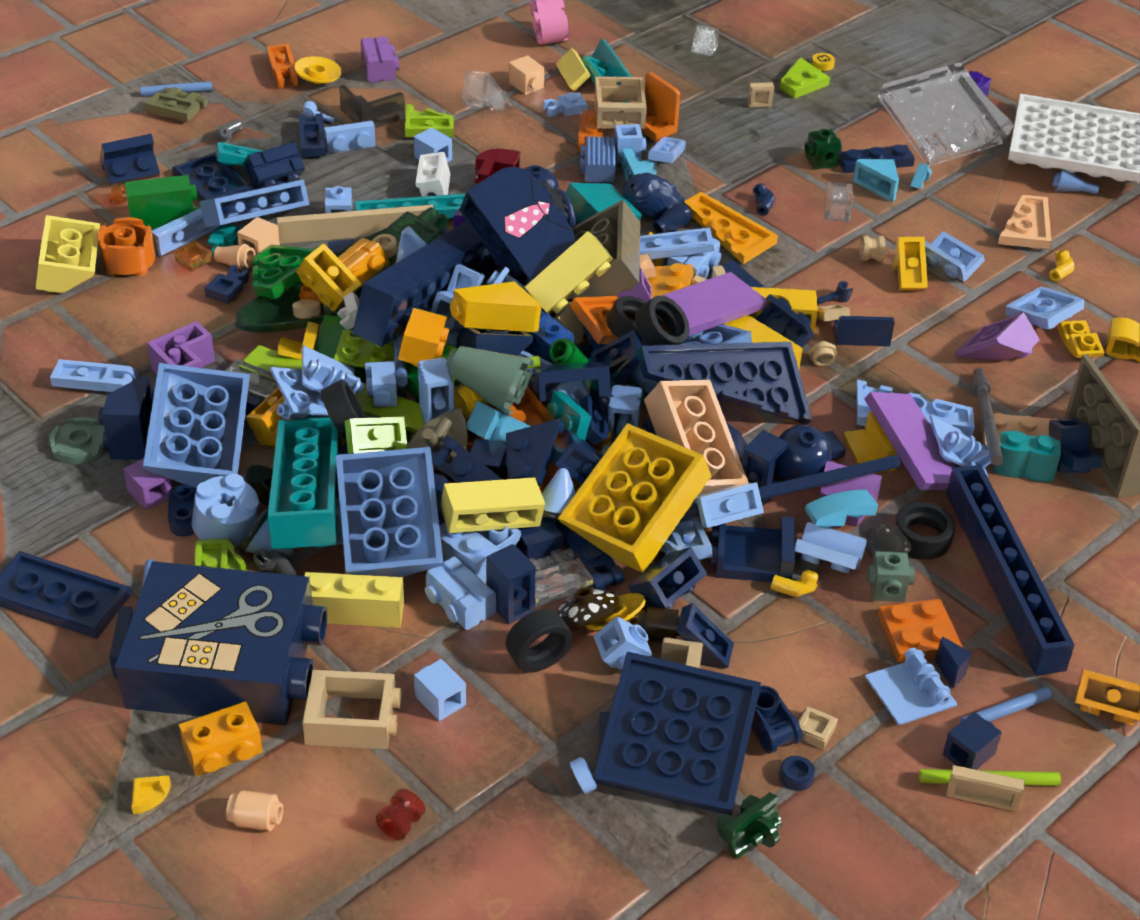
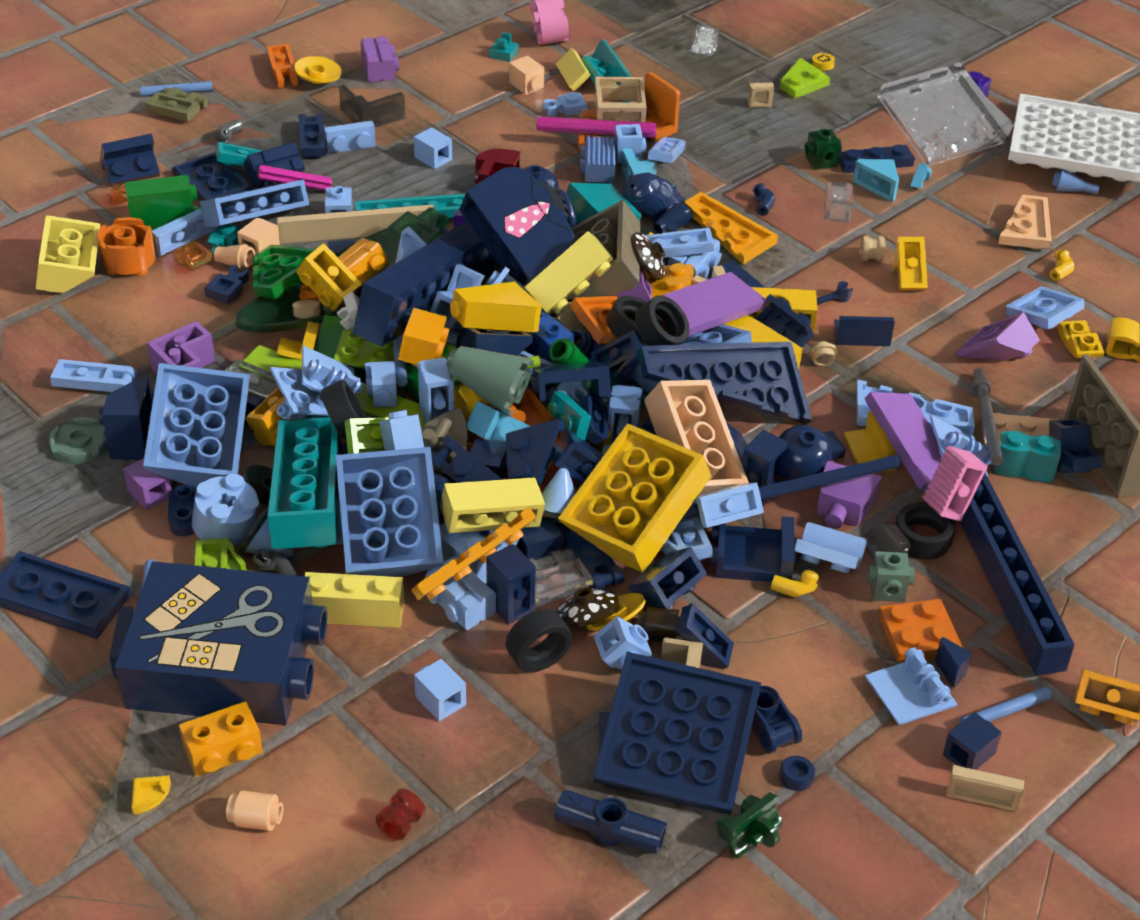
light blue hand [303,101,334,123] -> none
tan window [303,670,401,749] -> none
tan tile [372,234,398,258] -> none
lime wing [405,104,454,138] -> none
white hinge [415,152,451,197] -> none
clear slope [462,70,512,112] -> none
light blue tile [570,757,597,794] -> none
tan tile [798,706,838,750] -> none
medium azure slope [805,490,878,528] -> none
tan tile [817,304,850,322] -> none
lime bar [918,769,1061,786] -> none
light blue bracket [925,231,985,282] -> none
none -> dark pink axle [258,165,332,191]
none -> light blue brick [379,410,424,451]
none -> light orange wing [411,507,537,601]
none -> teal tile [489,32,519,62]
none -> dark pink axle [536,116,657,137]
none -> dark blue piece [554,790,667,854]
none -> dark blue plate [570,328,592,355]
none -> dark brown dish [631,232,666,281]
none -> bright pink brick [922,446,988,521]

